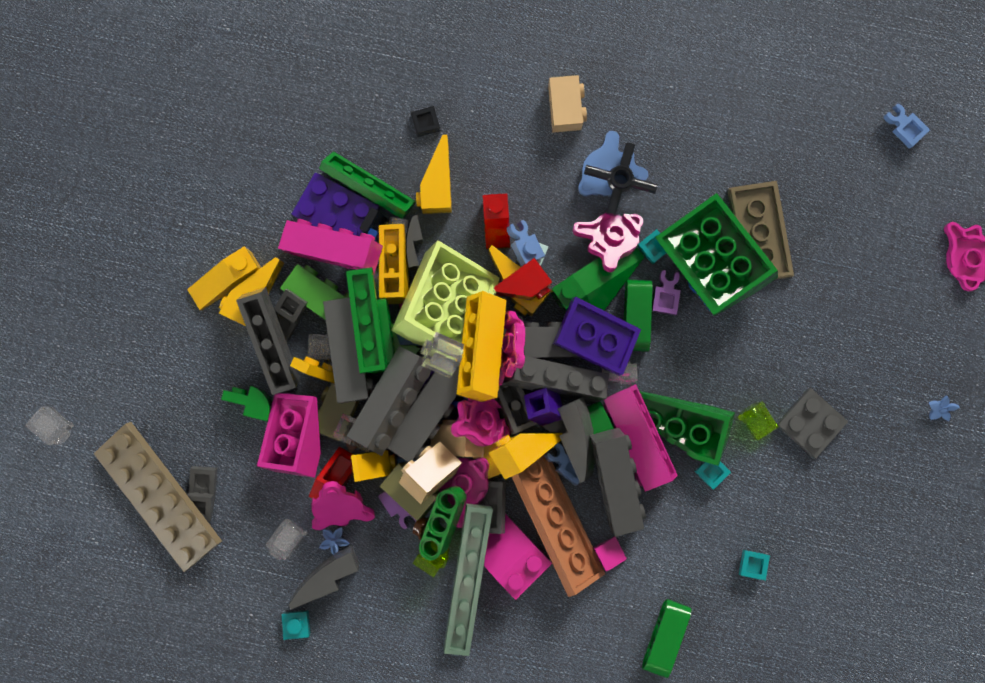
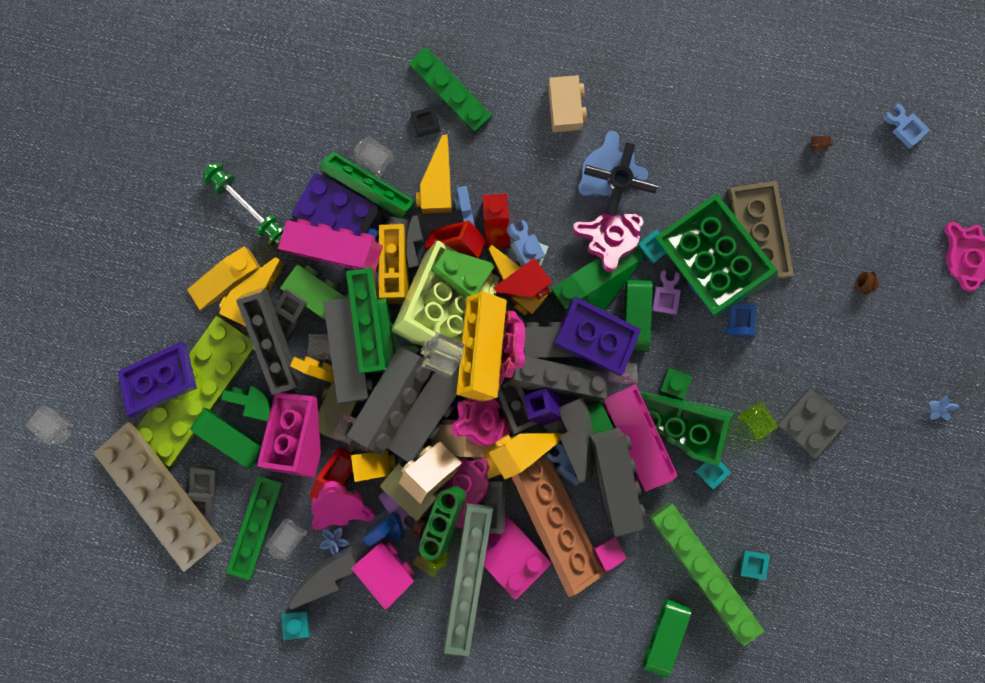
none -> dark purple plate [118,342,197,418]
none -> lime plate [136,316,255,467]
none -> green beam [190,407,262,469]
none -> green axle [203,163,285,247]
none -> green plate [226,475,284,581]
none -> dark pink slope [351,540,416,610]
none -> clear brick [354,135,394,177]
none -> blue tile [363,512,404,546]
none -> green plate [409,47,492,134]
none -> red slope [424,220,486,258]
none -> bright green wing [431,249,495,299]
none -> medium blue plate [453,186,475,227]
none -> bright green brick [648,502,764,646]
none -> green plate [660,368,692,400]
none -> blue tile [726,304,757,337]
none -> reddish brown plate [809,136,833,151]
none -> reddish brown plate [856,271,879,295]

